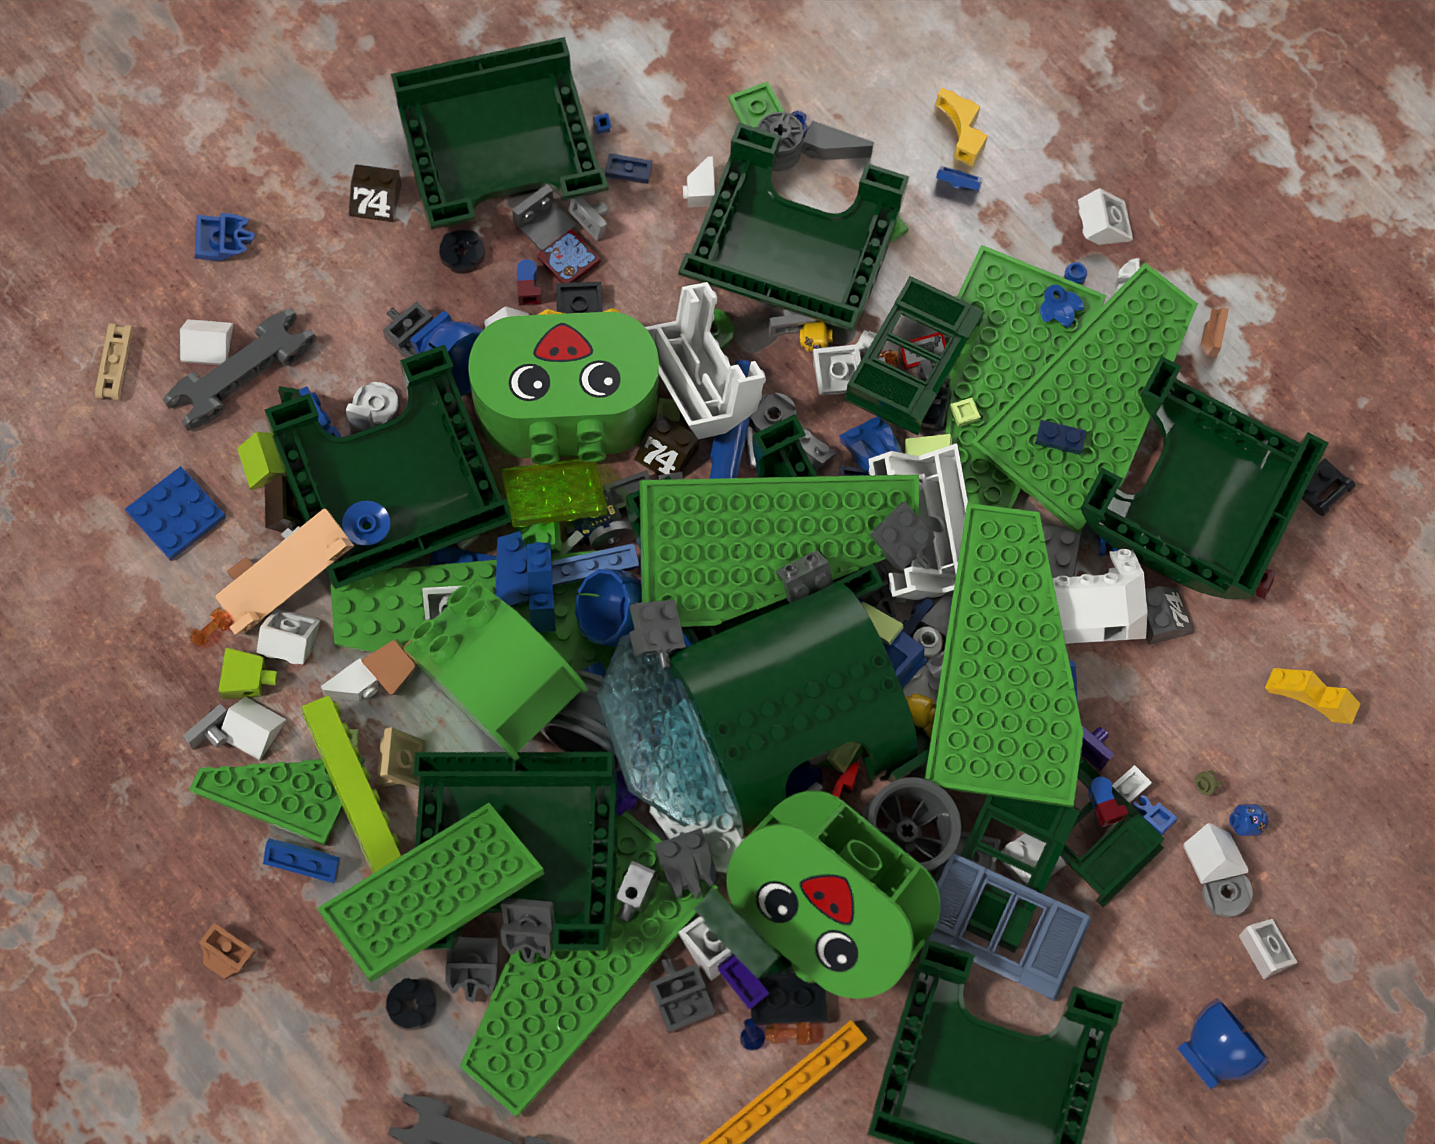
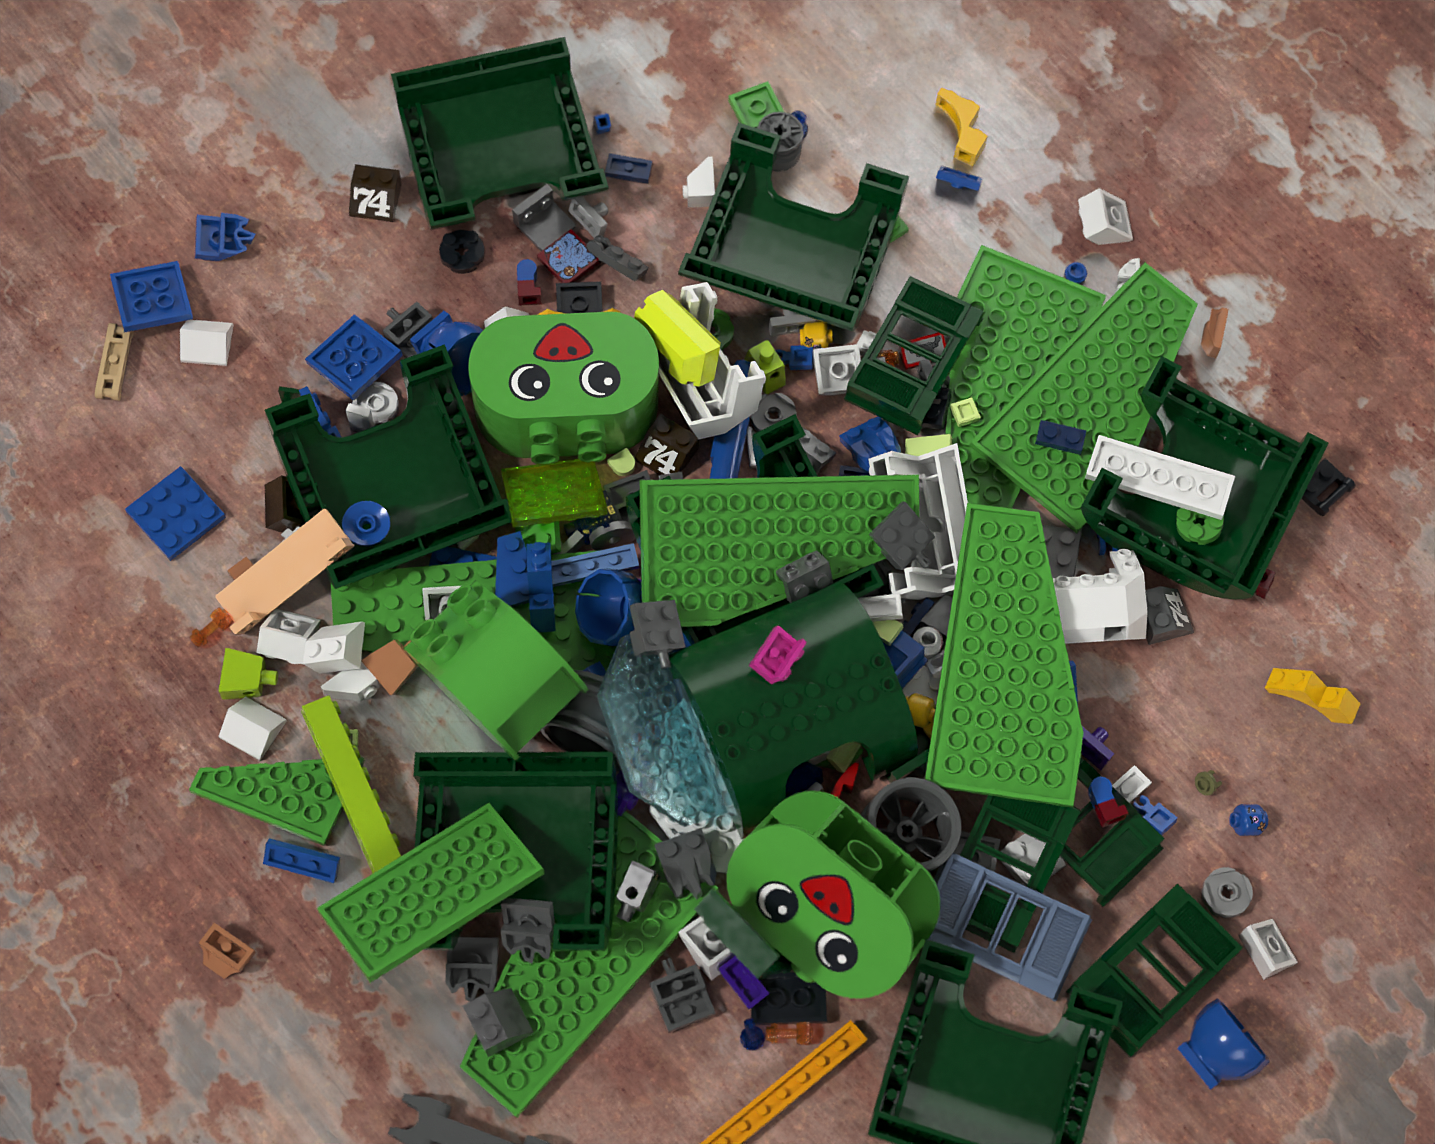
dark grey piece [163,308,316,431] -> none
light grey tile [183,704,227,750] -> none
lime slope [237,431,286,490] -> none
tan bracket [376,728,426,789] -> none
black plate [386,978,437,1031] -> none
tile [656,398,681,424] -> none
dark grey slope [801,120,874,160] -> none
blue plate [1040,285,1084,328] -> none
white slope [1183,823,1248,884] -> none
none -> blue plate [110,261,193,333]
none -> white slope [303,622,365,674]
none -> blue plate [305,314,403,401]
none -> flat silver slope [463,988,534,1057]
none -> dark grey hinge [586,235,649,281]
none -> yellowish green tile [607,448,635,476]
none -> neon yellow brick [634,290,721,387]
none -> lime torso [744,340,786,395]
none -> dark pink bracket [749,625,807,684]
none -> blue plate [775,345,814,370]
none -> white tile [858,594,903,622]
none -> dark green piece [1066,883,1243,1058]
none -> white plate [1085,435,1235,520]
none -> bright green plate [1176,508,1224,545]

